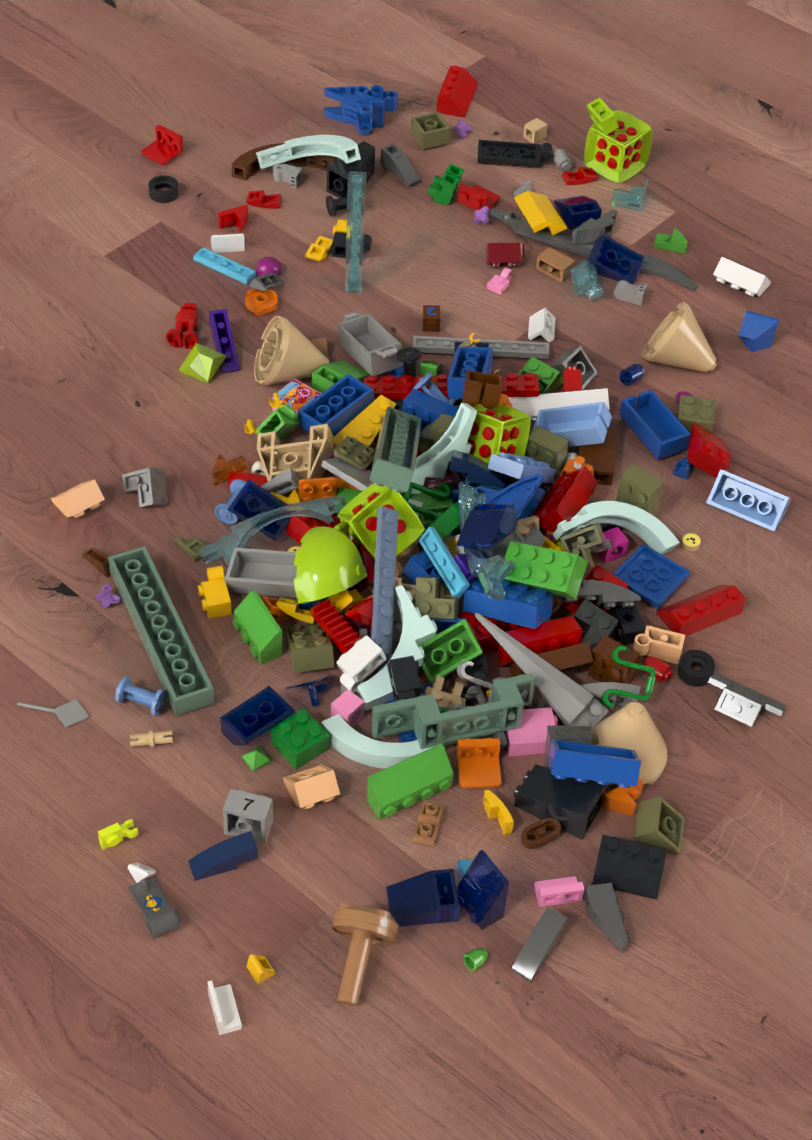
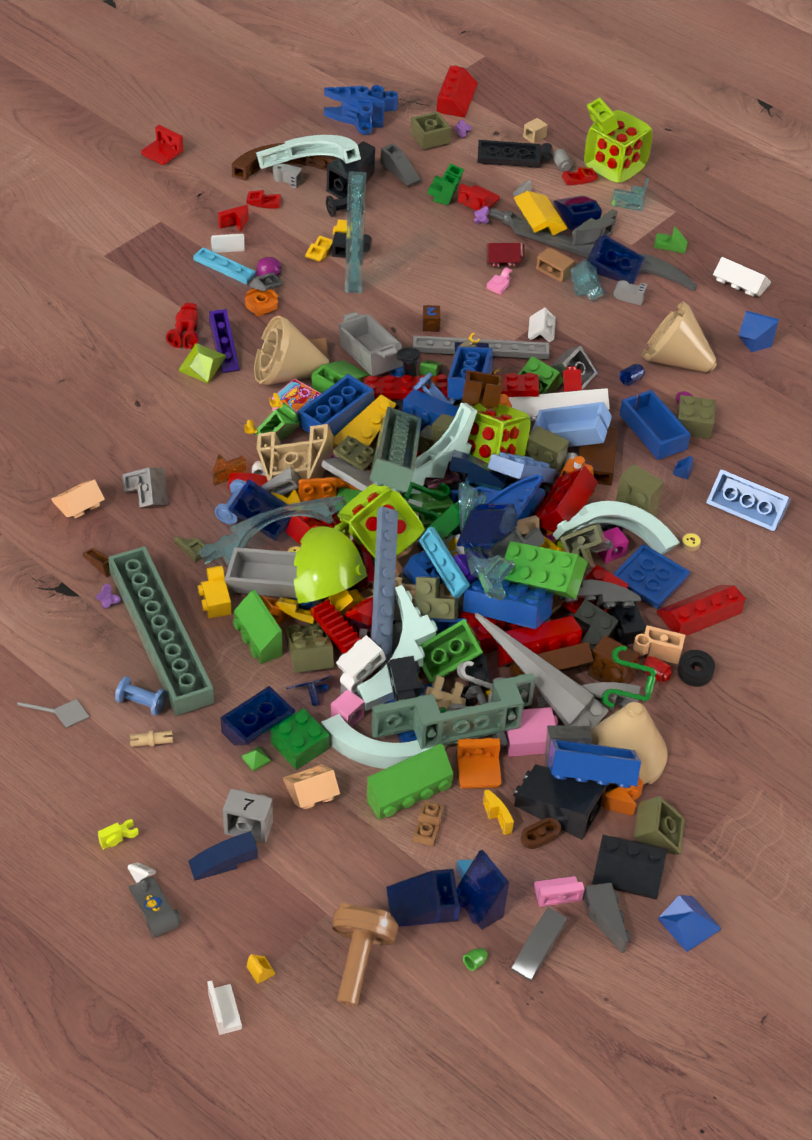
black tyre [148,175,179,203] -> none
red slope [687,422,731,478] -> none
plate [708,674,785,727] -> none
none -> blue slope [658,895,721,952]

